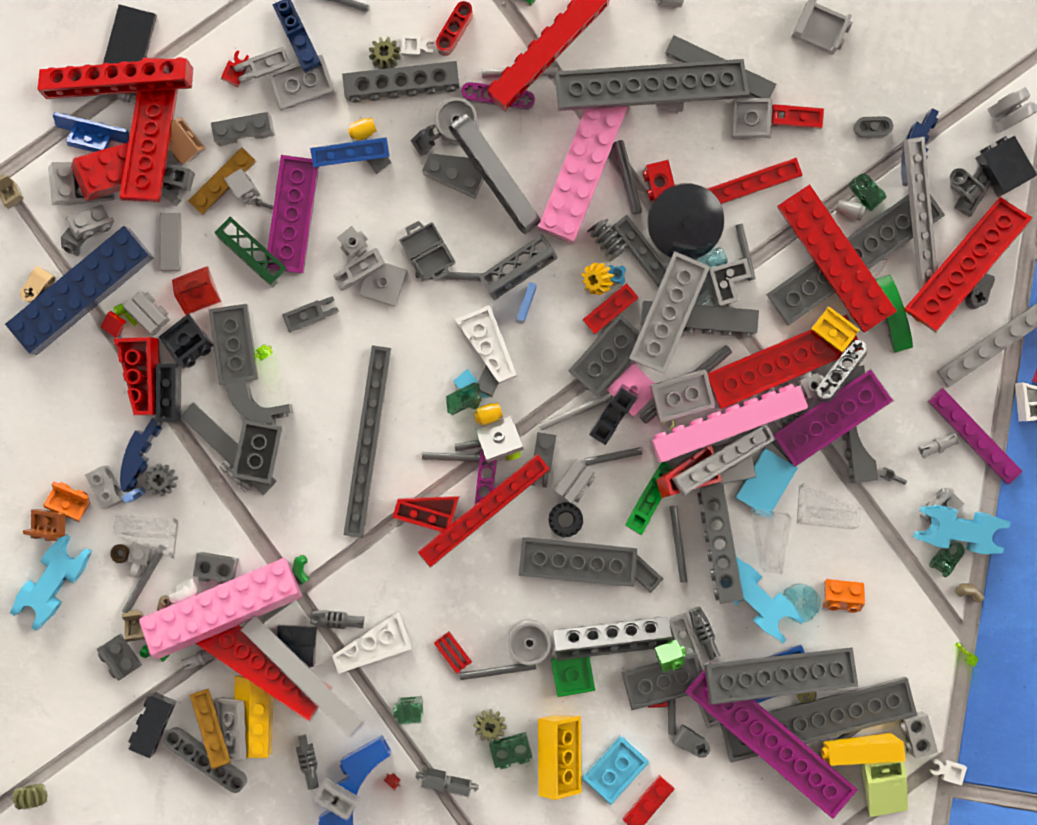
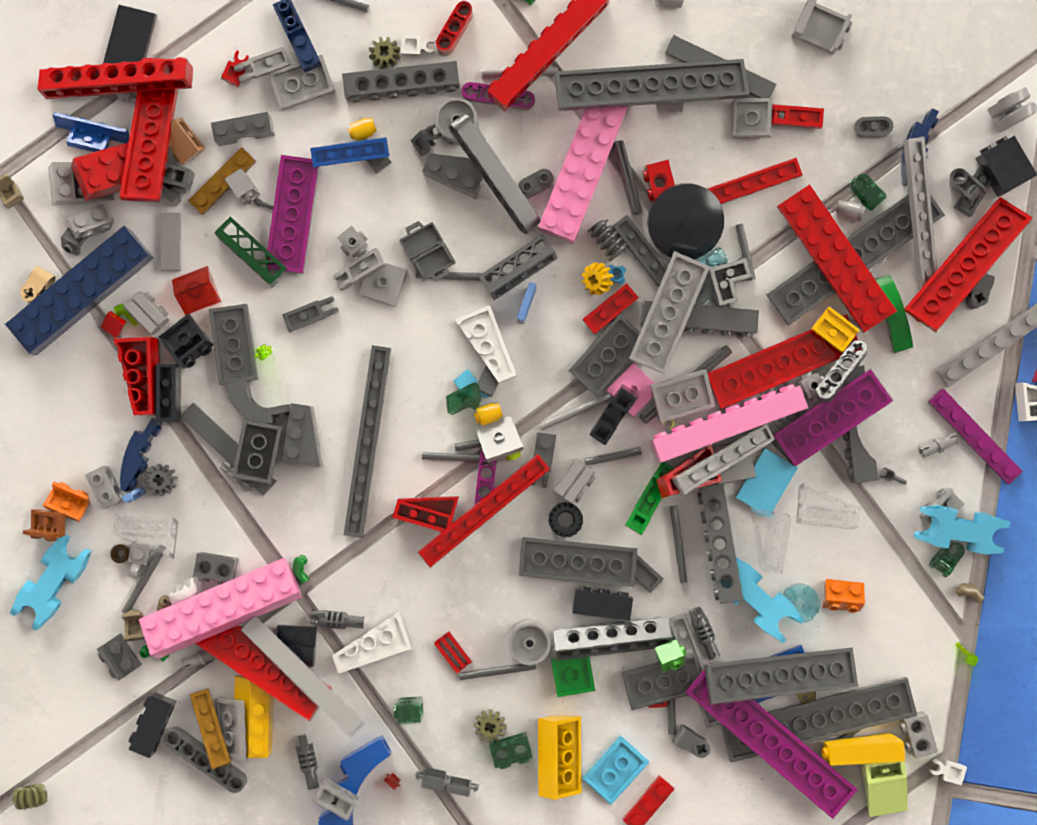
none -> dark grey wedge [282,403,323,466]
none -> dark grey plate [518,169,554,198]
none -> black brick [572,586,633,621]

